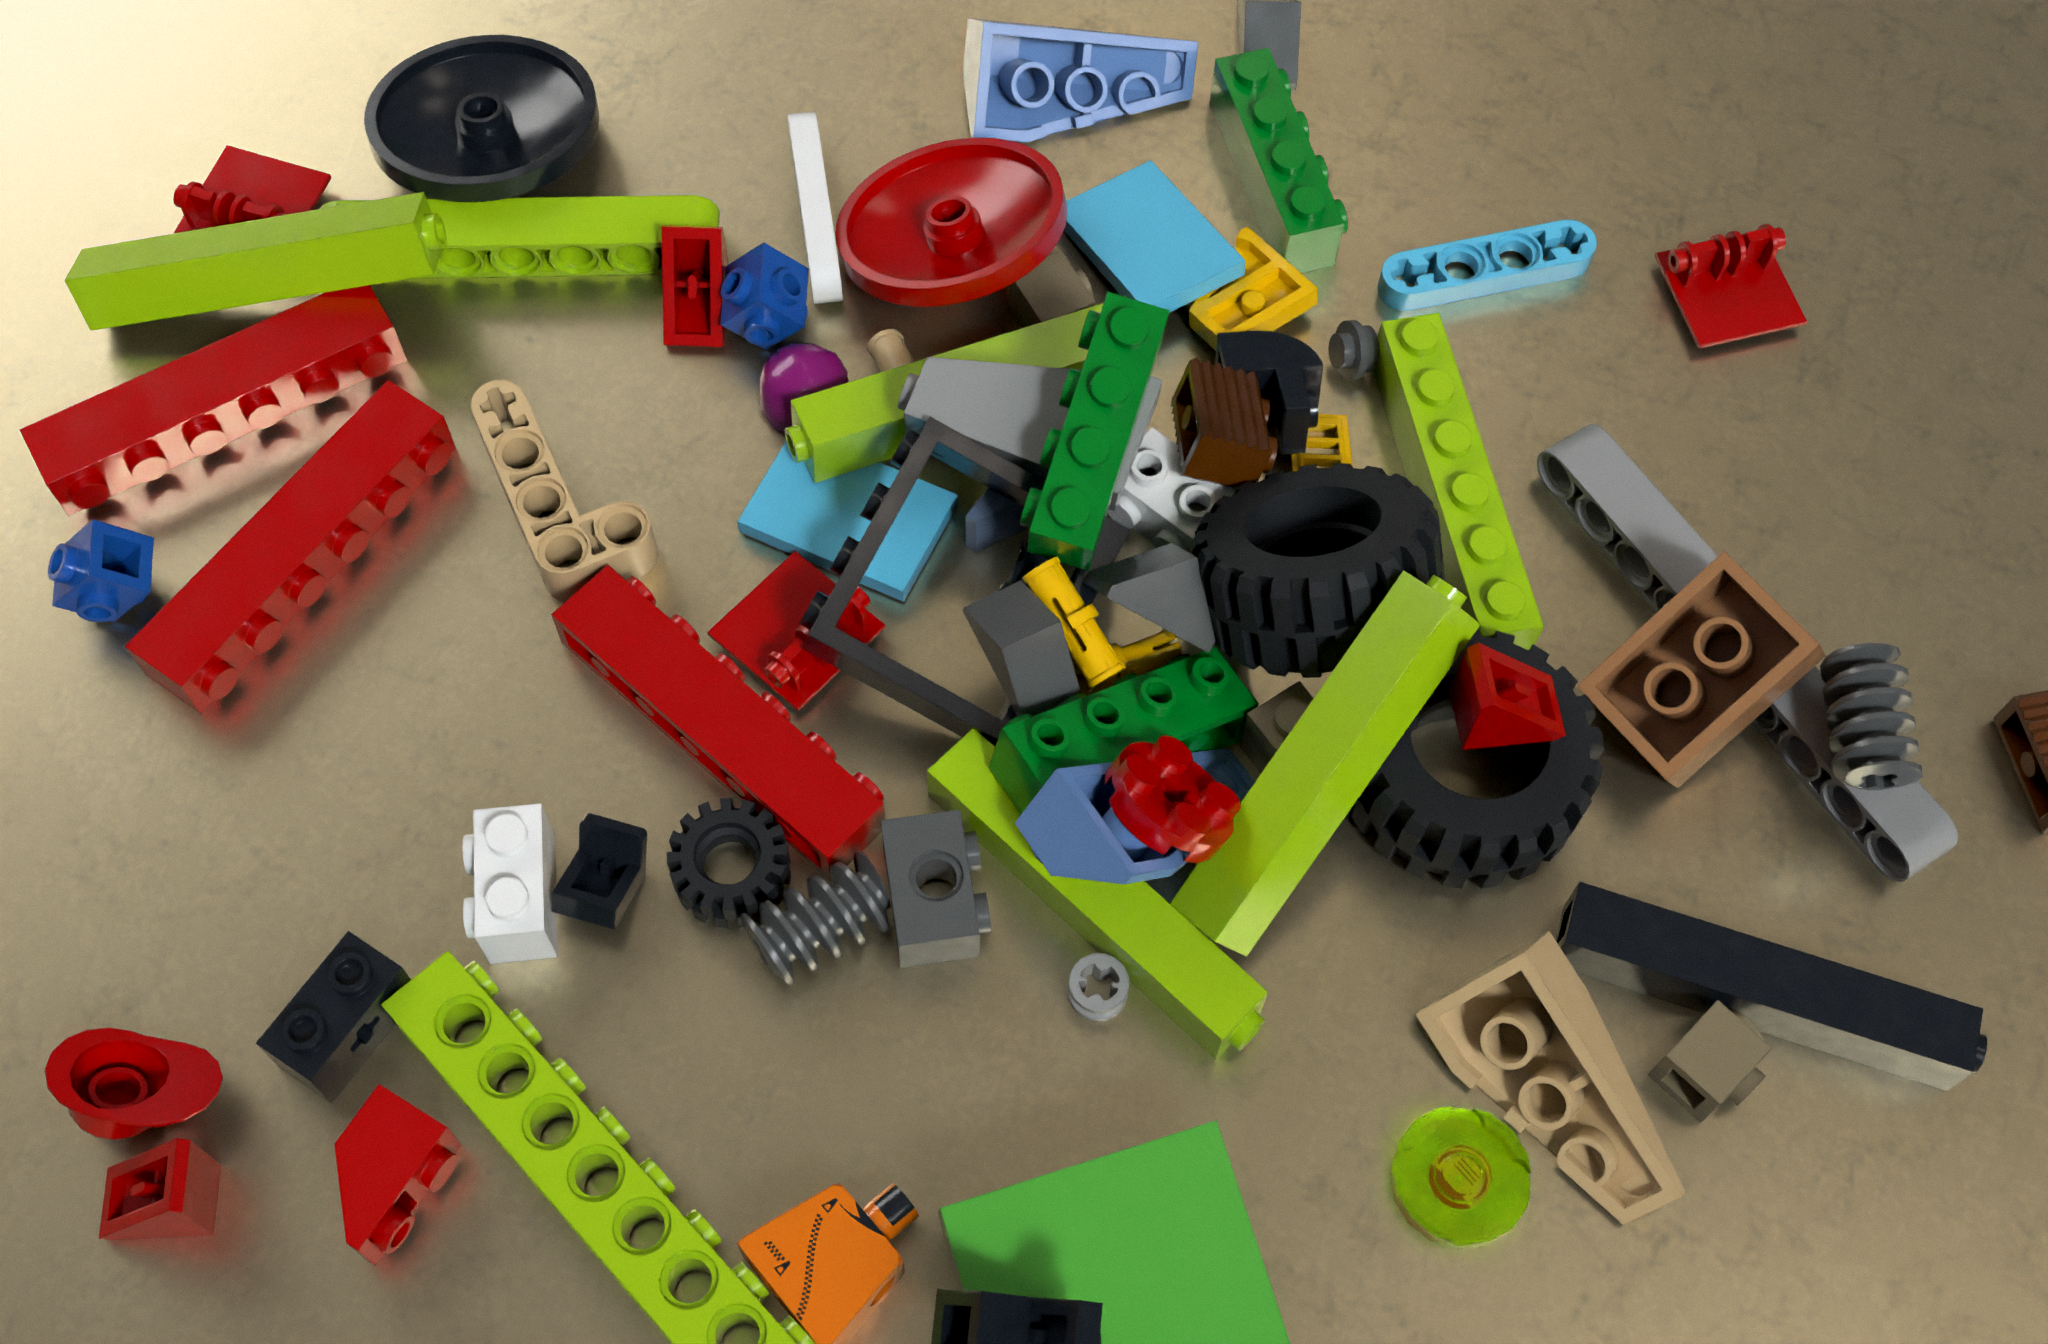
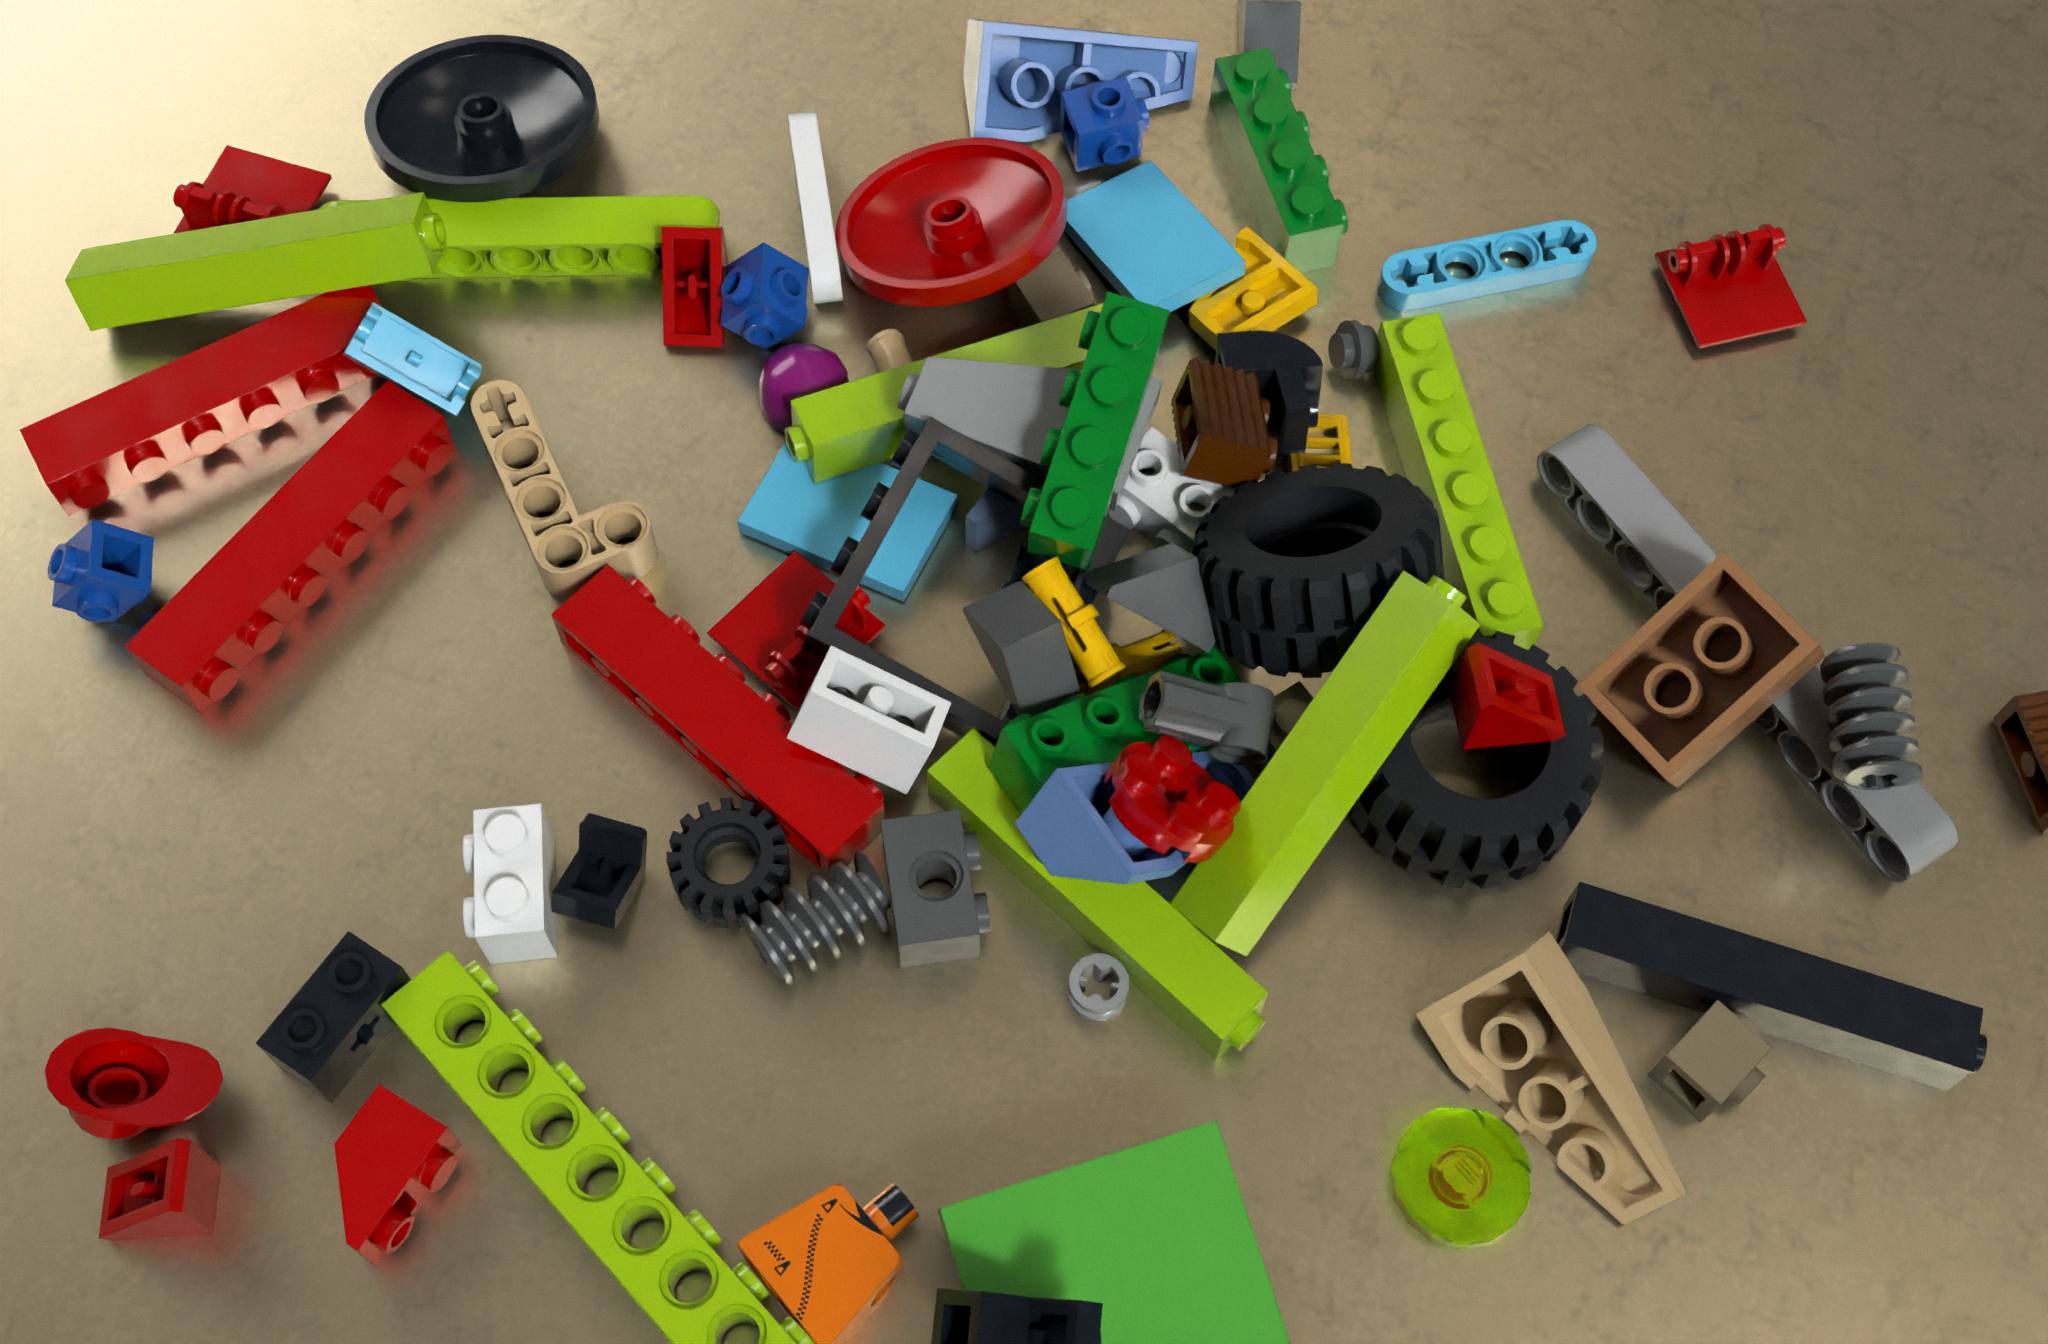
none -> medium azure hinge [342,302,482,417]
none -> white brick [787,646,951,795]
none -> blue brick [1059,77,1150,172]
none -> dark grey piece [1138,670,1274,765]

